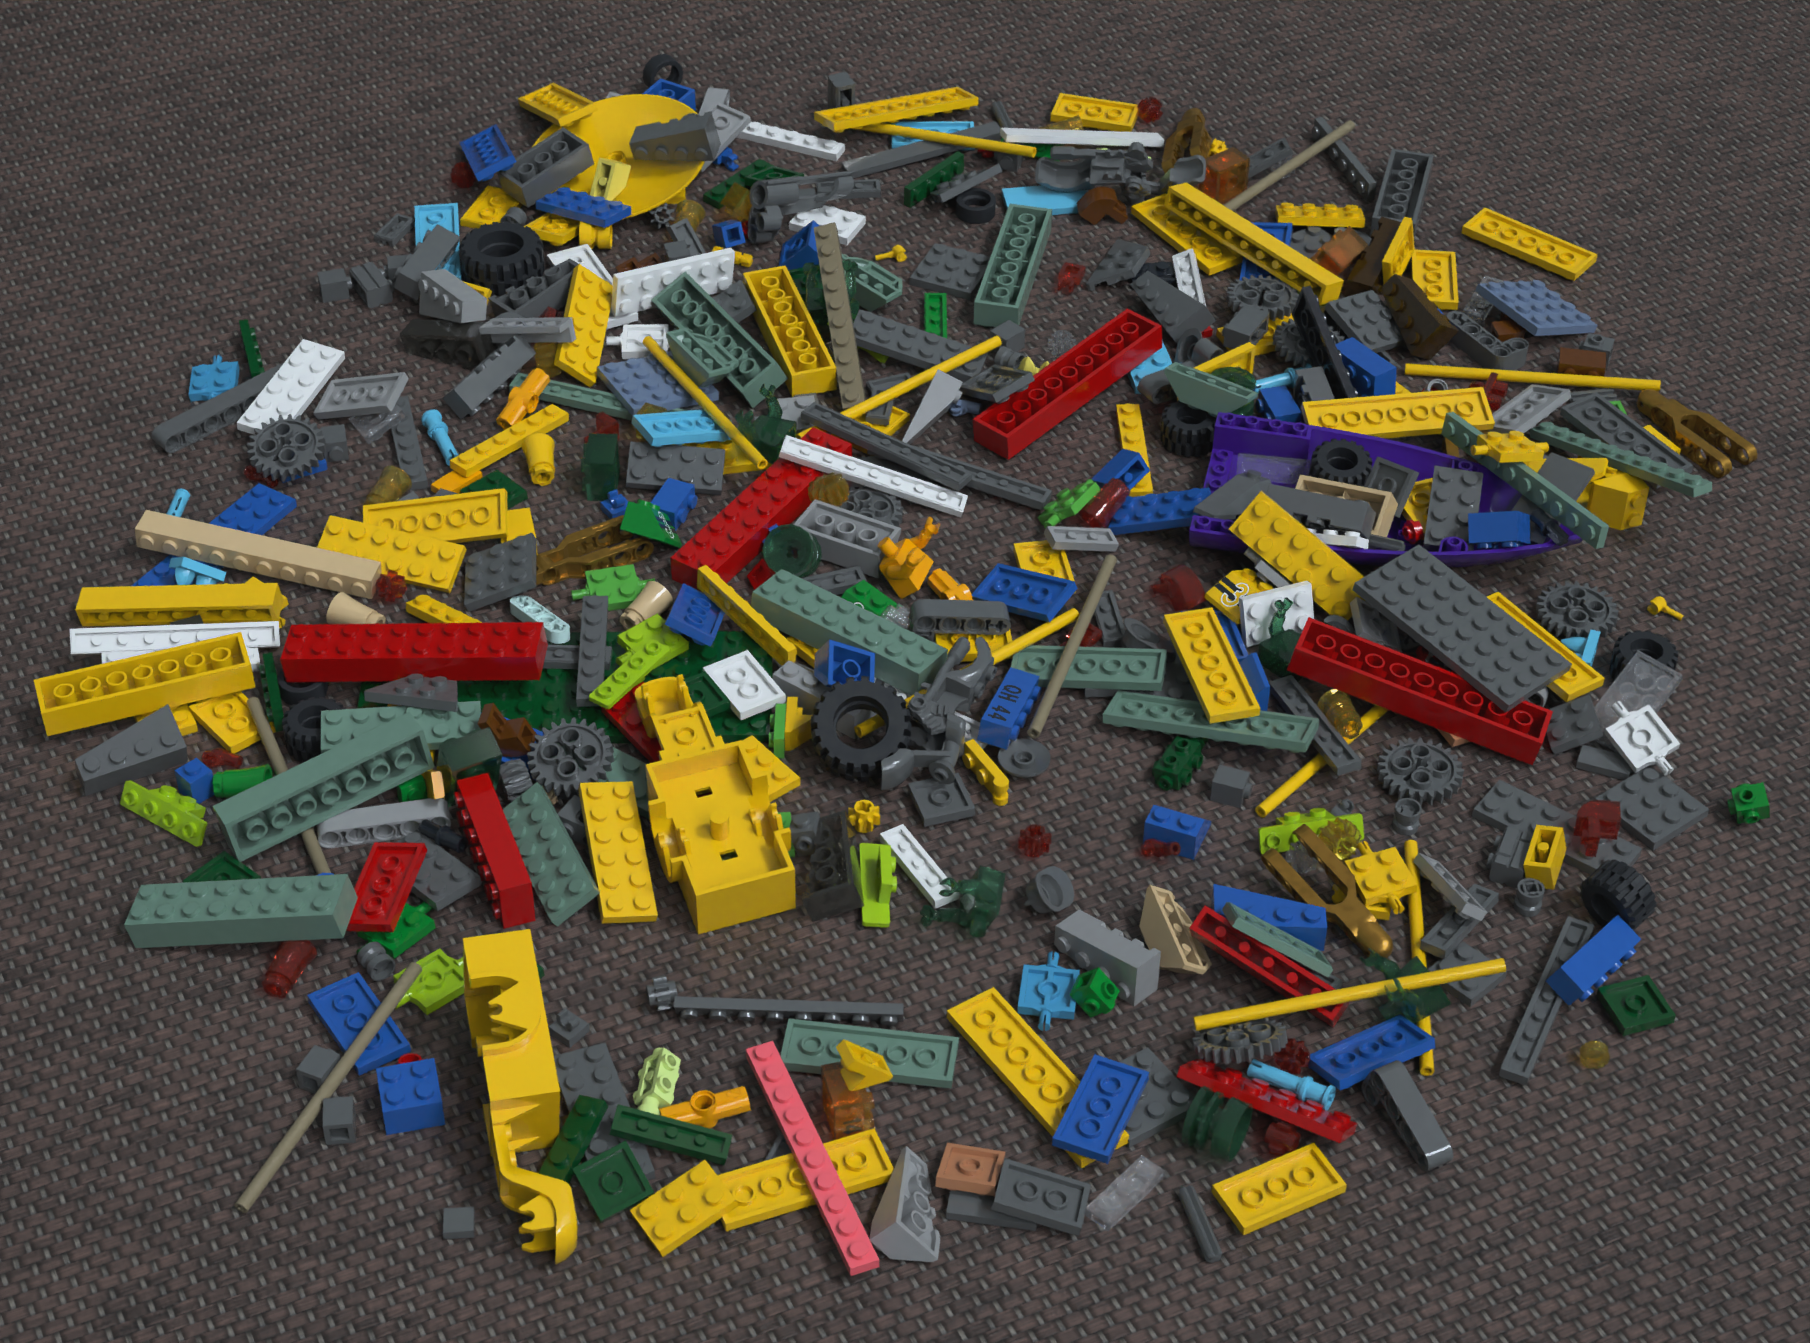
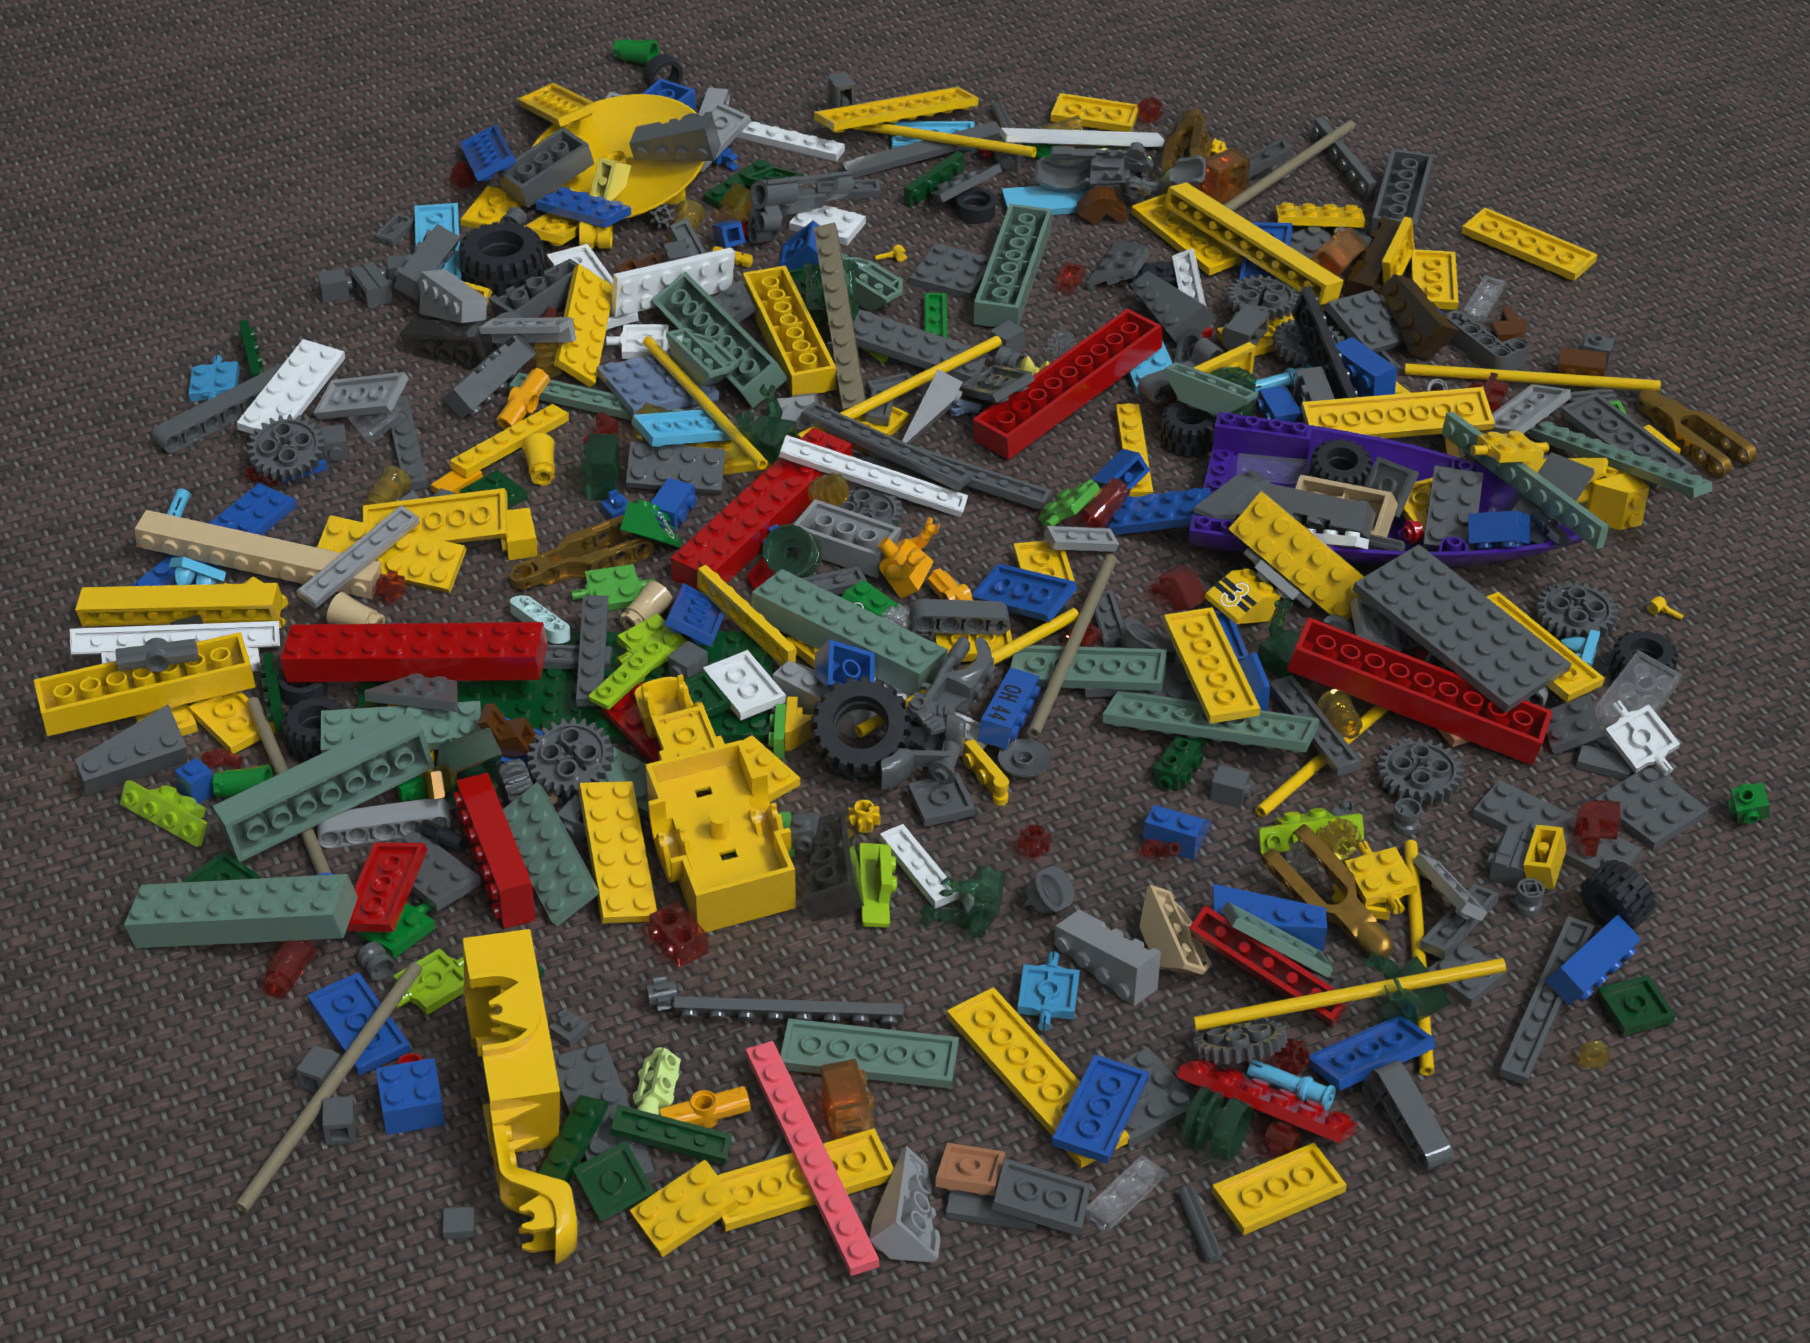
yellow plate [406,595,482,623] -> none
medium azure pin [421,409,459,466] -> none
dark grey plate [464,533,536,612] -> none
yellow slope [836,1039,893,1091] -> none
green brick [1069,967,1120,1018] -> none
white plate [1239,581,1314,647] -> none
sand blue plate [1475,280,1597,336] -> none
none -> dark grey piece [115,638,199,672]
none -> light grey tile [297,506,420,609]
none -> green plant [613,39,659,65]
none -> clear red brick [648,901,708,967]
none -> dark grey brick [668,641,708,679]

